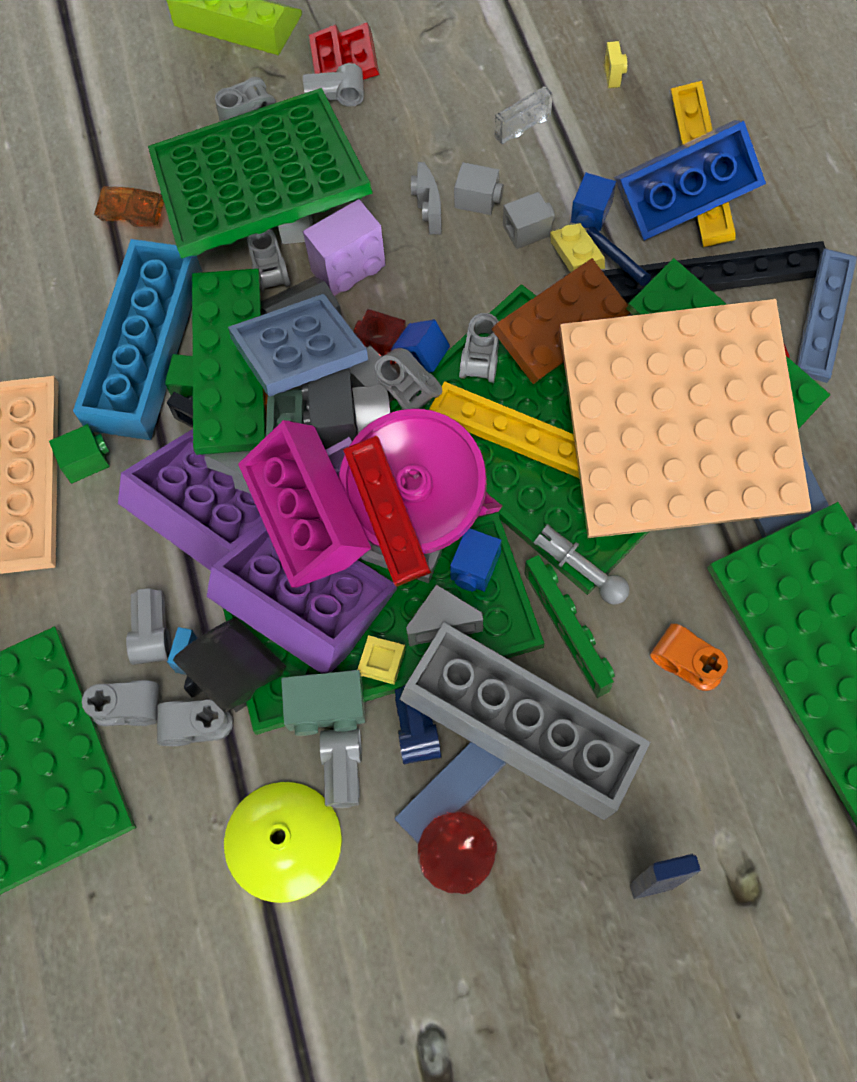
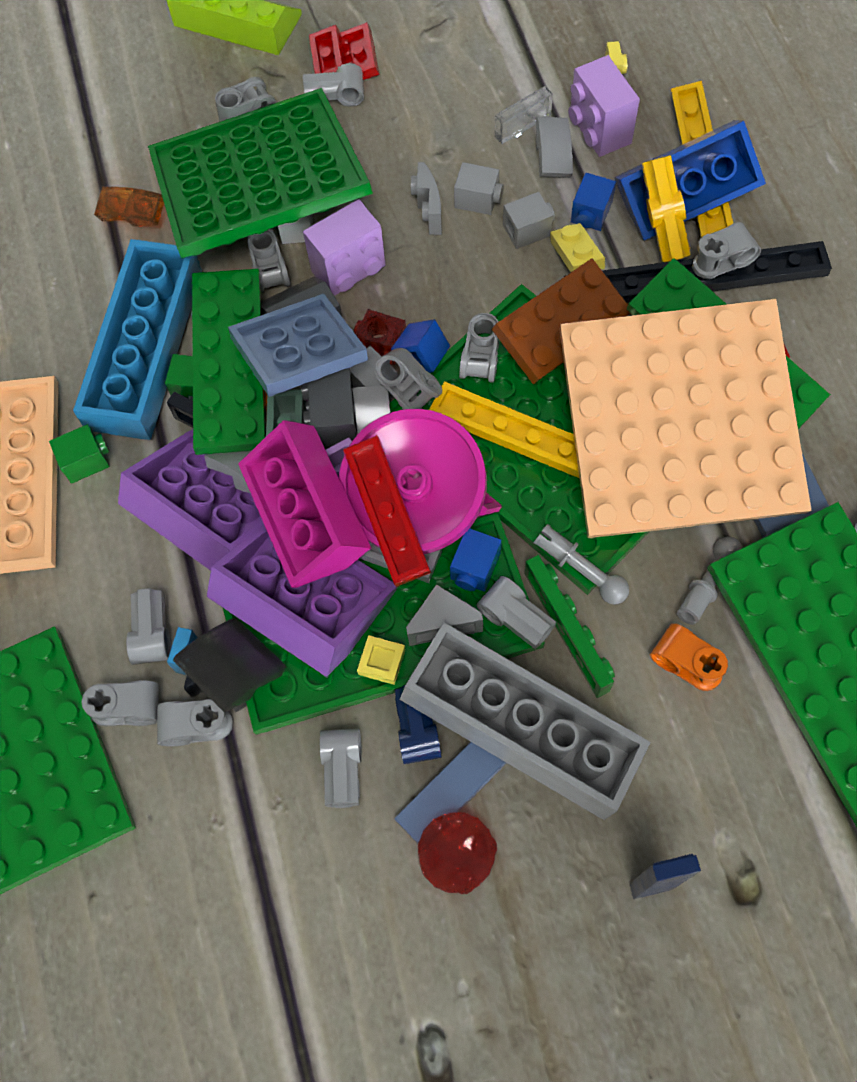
neon yellow dish [224,782,342,903] -> none
sand green brick [281,670,366,736] -> none
dark blue bar [586,227,651,286] -> none
sand blue tile [796,248,857,383] -> none
none -> light grey piece [476,576,556,649]
none -> light grey slope [536,116,573,178]
none -> lavender brick [568,55,640,157]
none -> yellow piece [642,155,690,262]
none -> light grey pin [677,536,742,625]
none -> light grey piece [692,222,761,279]

